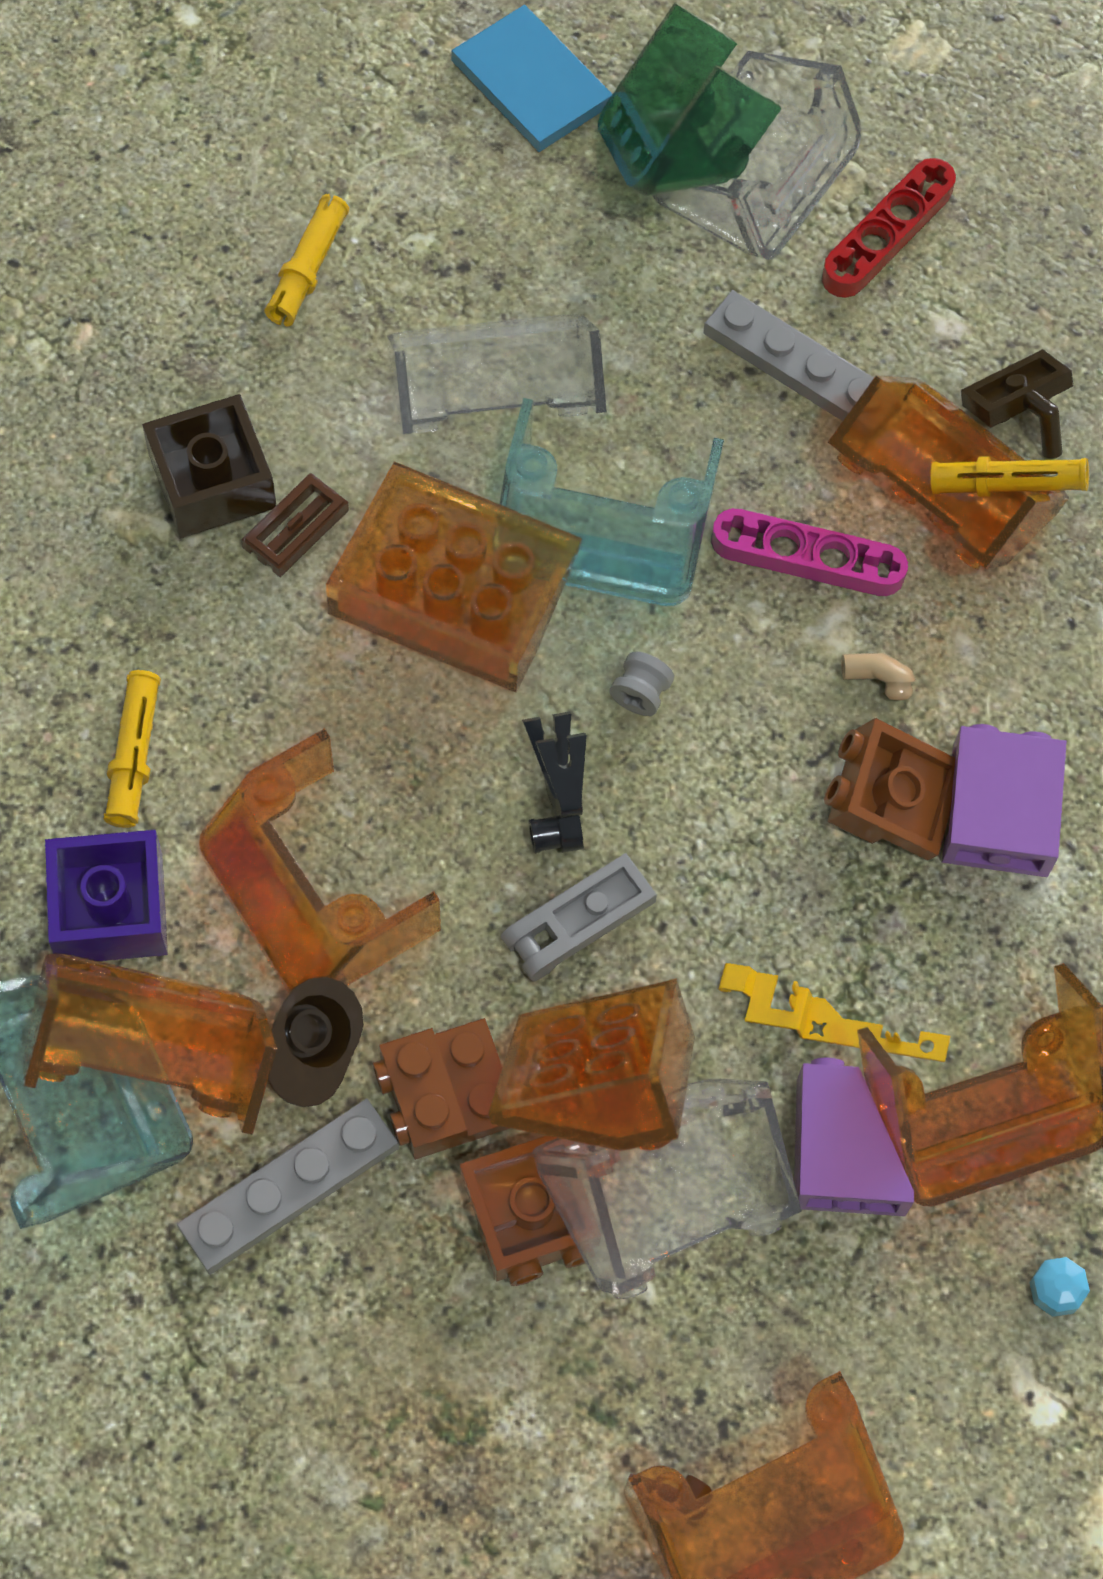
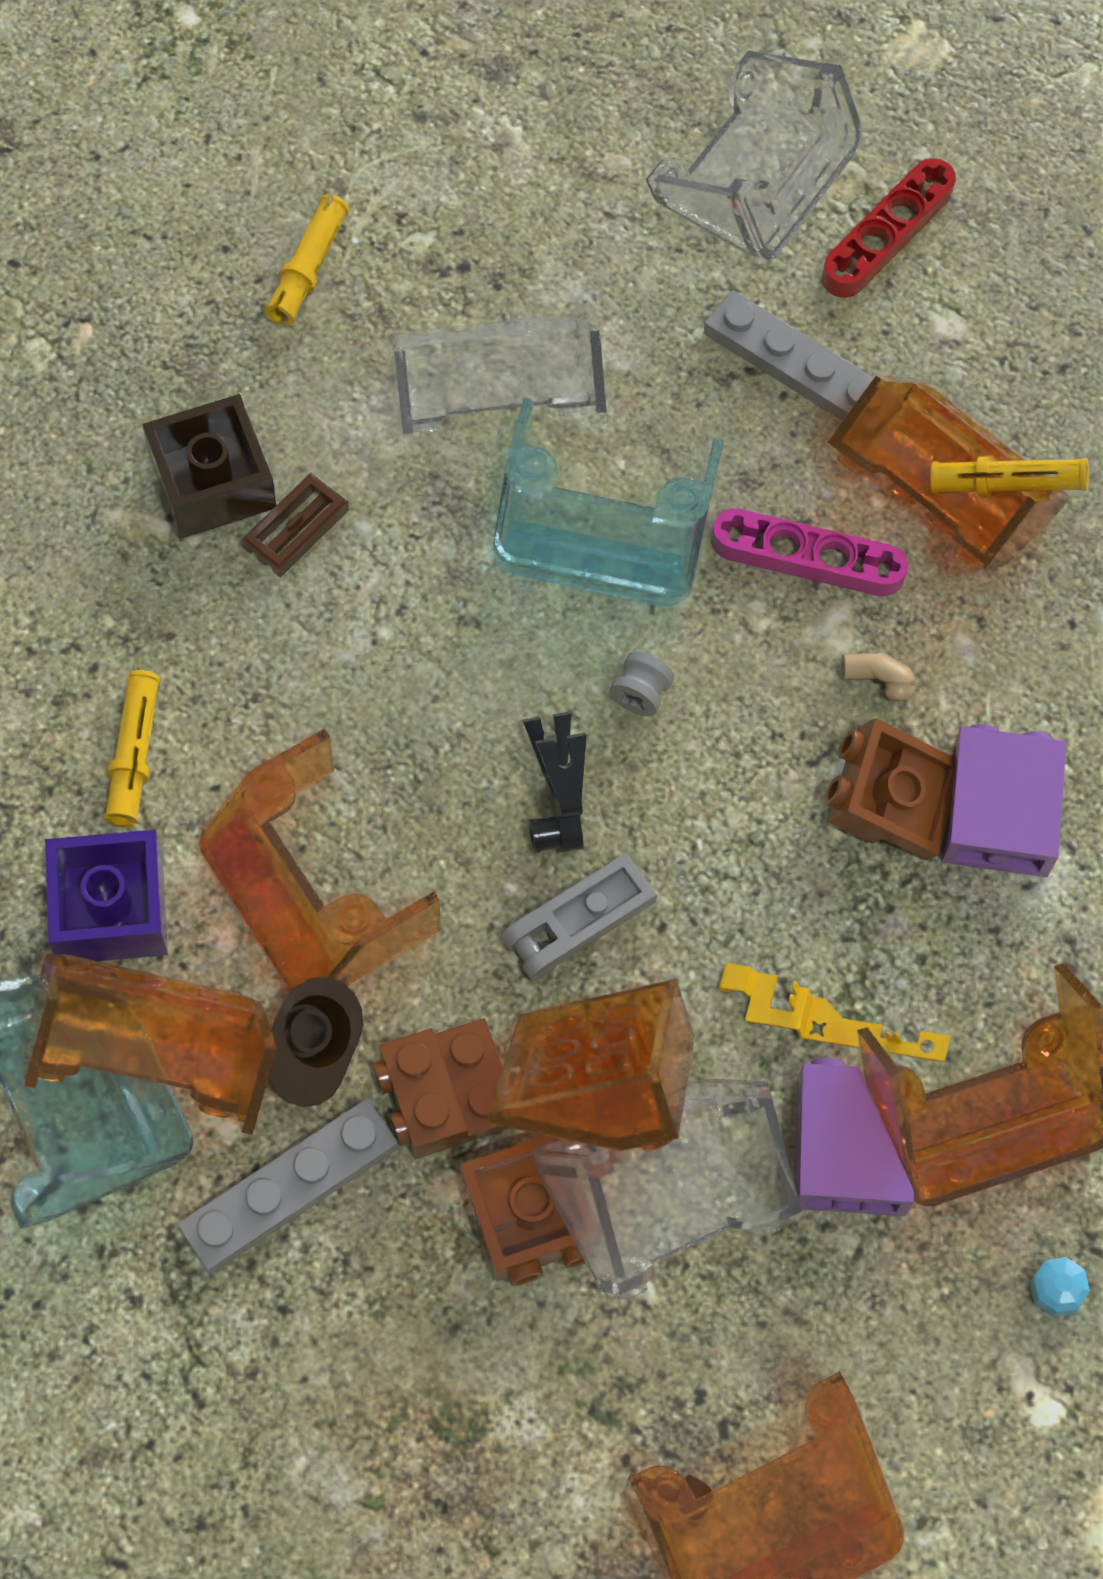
clear orange slope [326,461,582,693] -> none
dark azure tile [451,4,613,152] -> none
clear green windscreen [598,2,782,196] -> none
dark brown plate [961,349,1073,459] -> none

